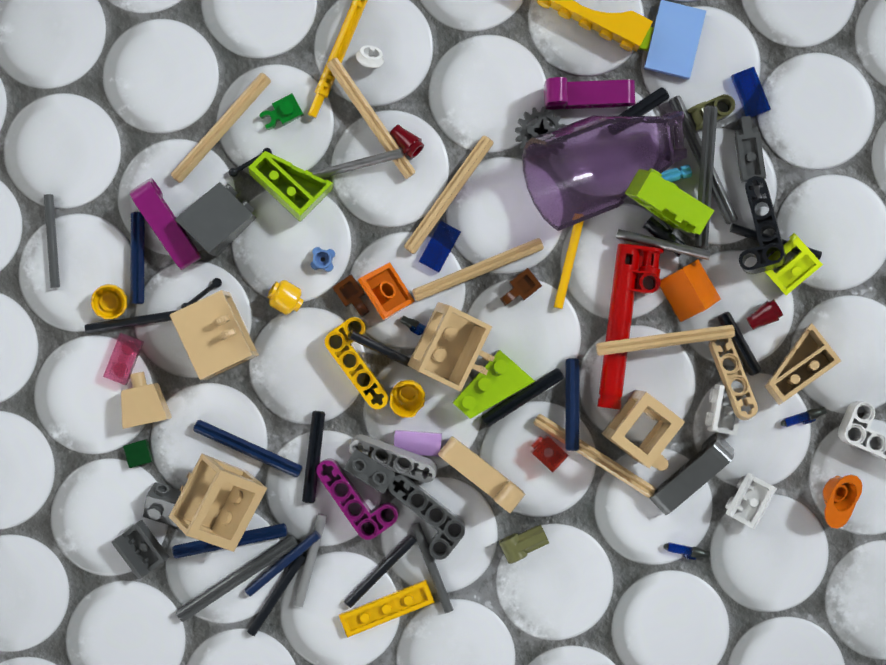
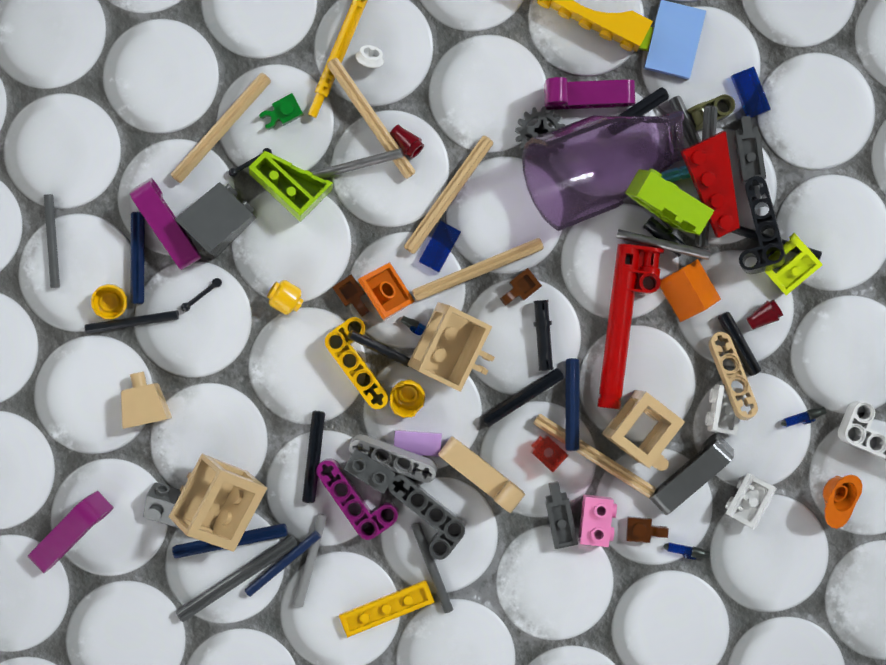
clear pink plate [103,333,144,385] -> none
dark grey bracket [112,520,169,579] -> none
dark green tile [123,439,153,468] -> none
tan piece [170,290,259,380] -> none
dark blue axle [193,420,302,477] -> none
black bar [247,554,306,636] -> none
medium blue plate [310,247,335,272] -> none
black bar [344,535,417,608] -> none
lime wedge [452,350,535,419] -> none
olive piece [499,524,549,564] -> none
yellow bar [554,217,584,309] -> none
tan axle [596,325,735,356] -> none
tan wedge [764,323,841,405] -> none
none -> magenta beam [27,491,114,573]
none -> black pin [533,300,554,371]
none -> dark grey hinge [545,481,578,549]
none -> bright pink brick [578,494,617,547]
none -> reddish brown plate [626,516,669,543]
none -> red wing [680,131,740,238]

